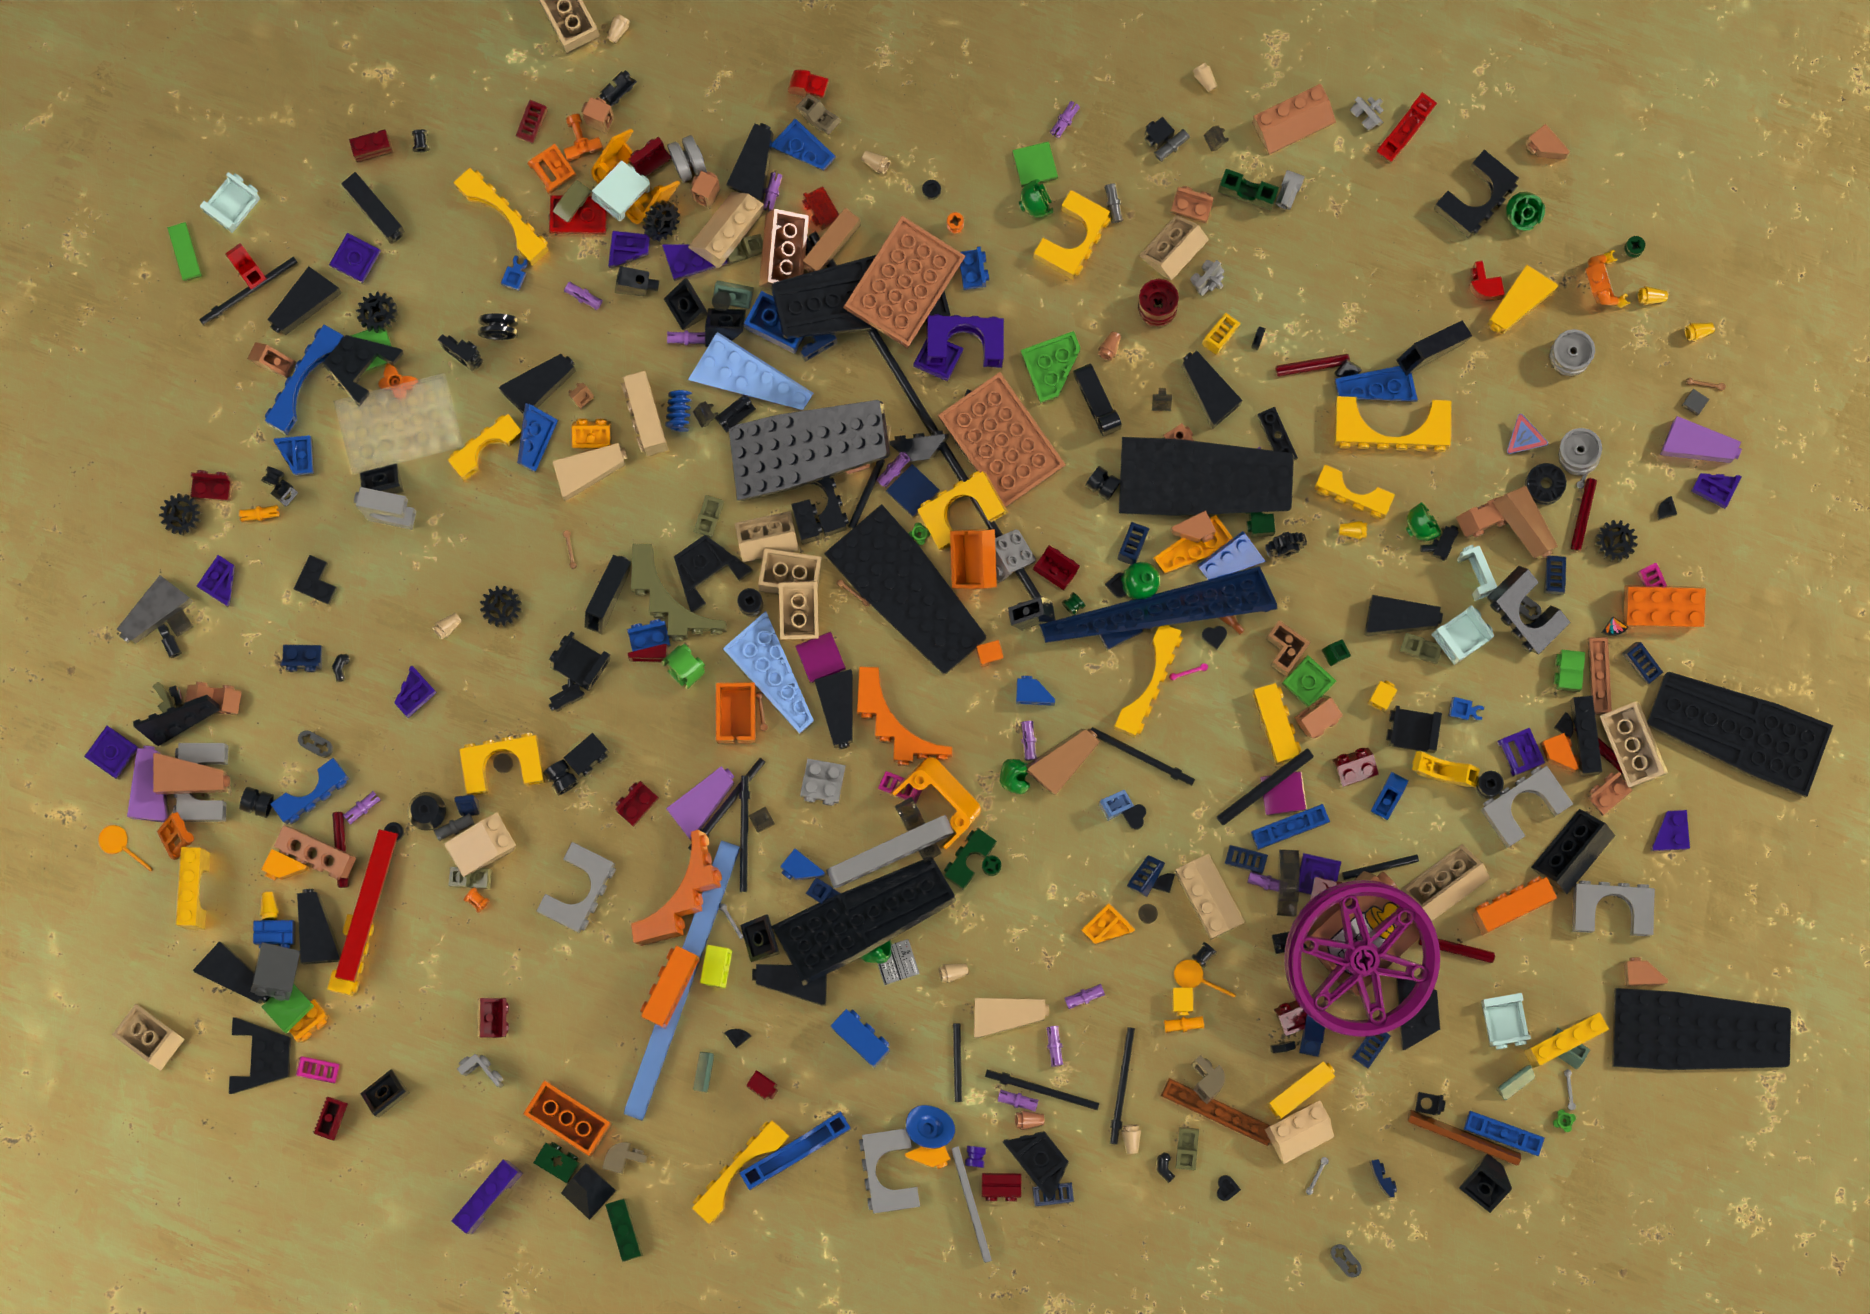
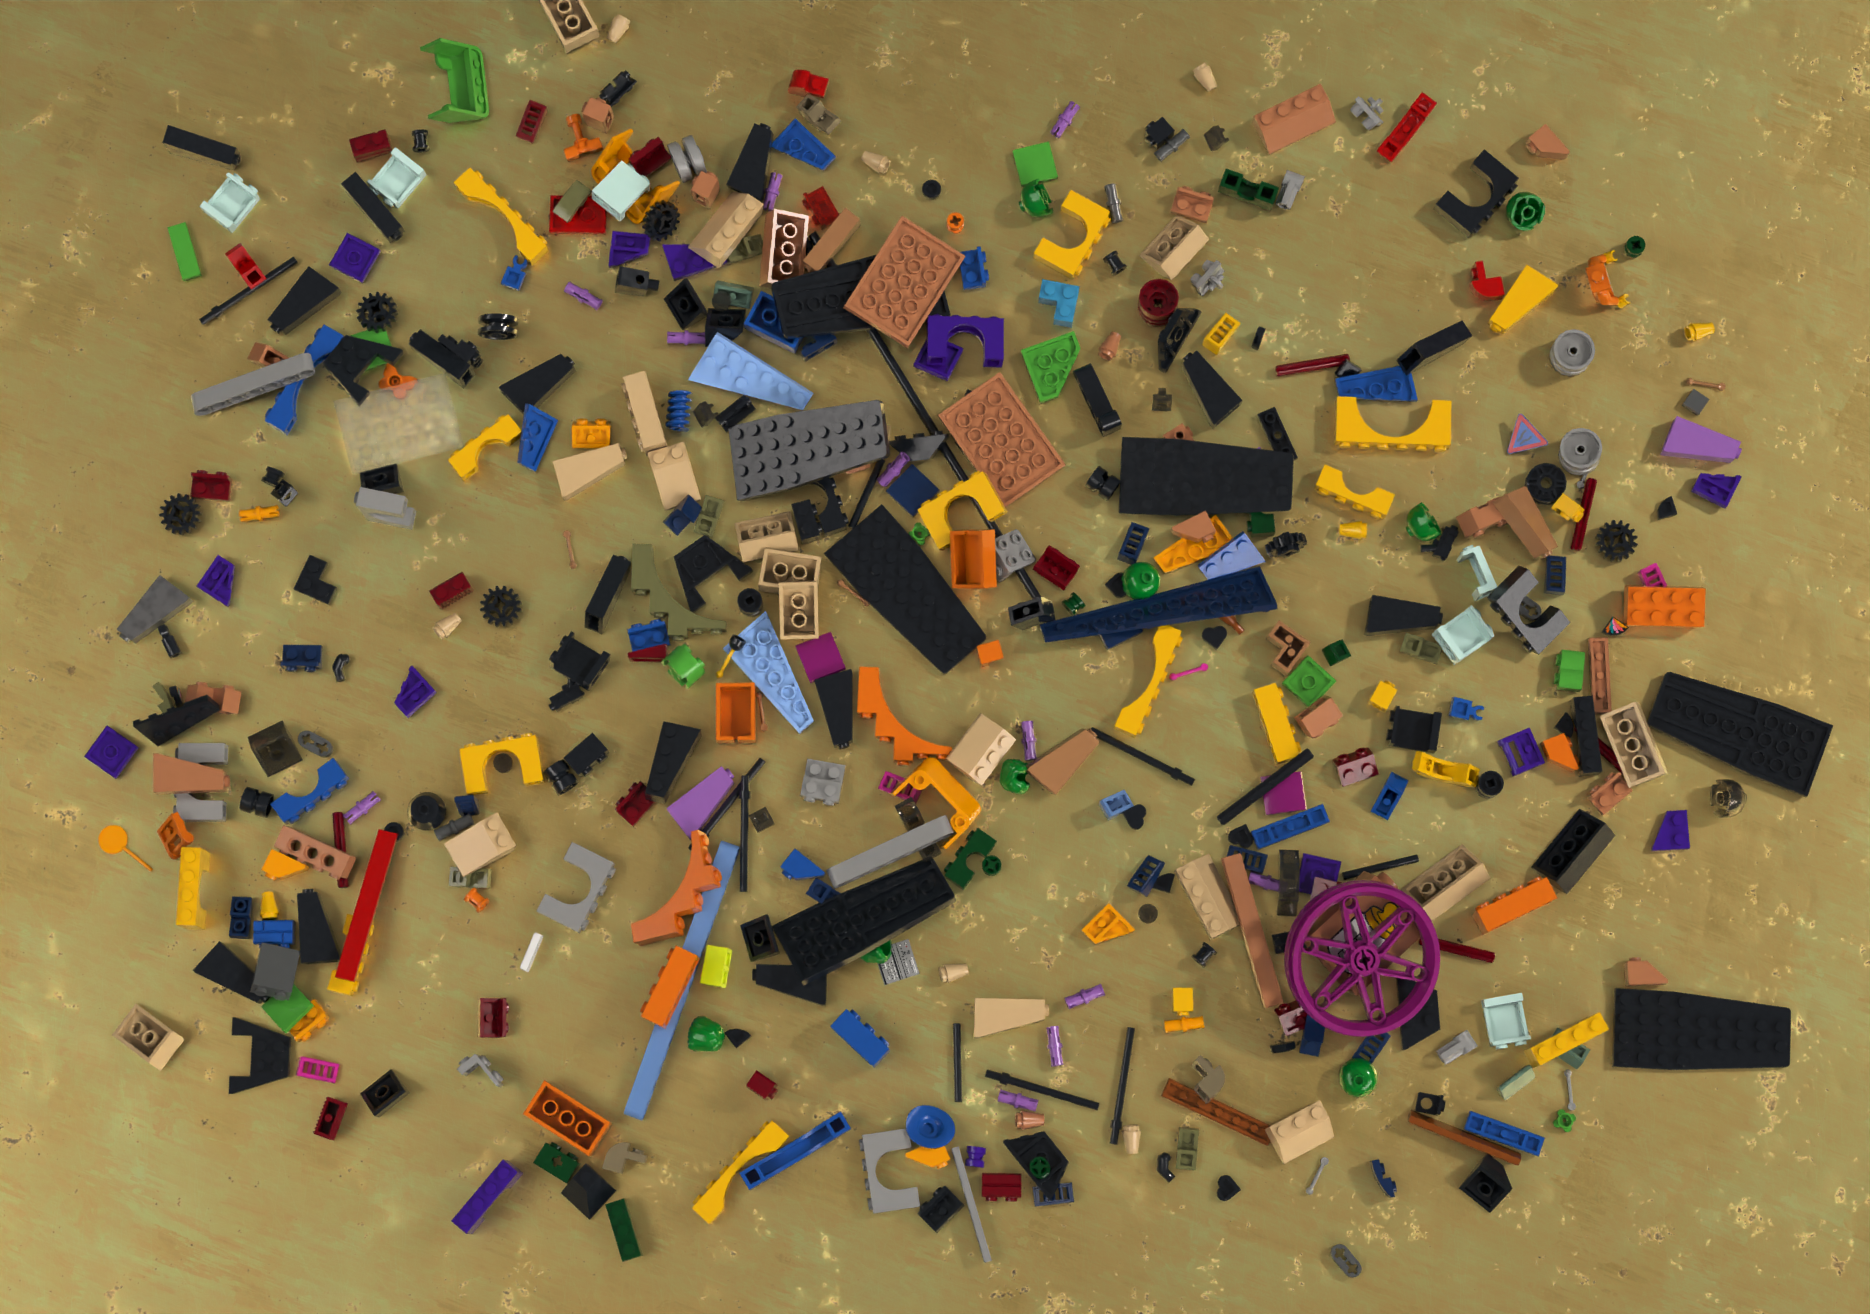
medium lavender slope [127,745,169,822] -> none
clear smoke tile [166,610,194,637] -> none
blue wing [274,435,314,476] -> none
orange plate [527,144,576,194] -> none
medium nougat tile [569,382,594,409] -> none
sand green slope [693,1052,714,1093] -> none
light grey hinge [719,904,744,939] -> none
blue slope [1016,676,1055,706] -> none
light orange piece [1174,960,1236,997] -> none
yellow slope [1266,1061,1335,1120] -> none
light grey arch [1481,766,1573,848] -> none
light grey arch [1572,881,1655,937] -> none
dark blue slope [1622,642,1663,684] -> none
yellow cone [1638,286,1668,305] -> none
none -> black slope [162,125,241,171]
none -> light grey beam [191,353,315,416]
none -> dark blue slope [229,896,252,939]
none -> clear smoke slope [248,720,303,777]
none -> light aqua panel [367,147,426,209]
none -> black slope [409,329,476,389]
none -> bright green windscreen [420,38,489,123]
none -> dark red brick [429,572,473,610]
none -> white tile [520,932,544,972]
none -> black wedge [645,721,702,804]
none -> tan slope [647,442,701,511]
none -> dark blue slope [663,494,702,536]
none -> green hair [687,1016,725,1052]
none -> hinge [716,634,746,678]
none -> black bracket [917,1186,965,1233]
none -> tan slope [946,713,1016,786]
none -> dark green wheel [1029,1157,1050,1179]
none -> dark azure brick [1038,279,1080,328]
none -> black bush [1103,251,1127,276]
none -> black wing [1158,308,1202,373]
none -> nougat tile [1221,853,1284,1009]
none -> black tile [1228,824,1253,848]
none -> green cylinder [1339,1058,1378,1097]
none -> light grey piece [1436,1030,1478,1065]
none -> yellow brick [1551,493,1584,522]
none -> clear smoke cylinder [1710,779,1747,818]

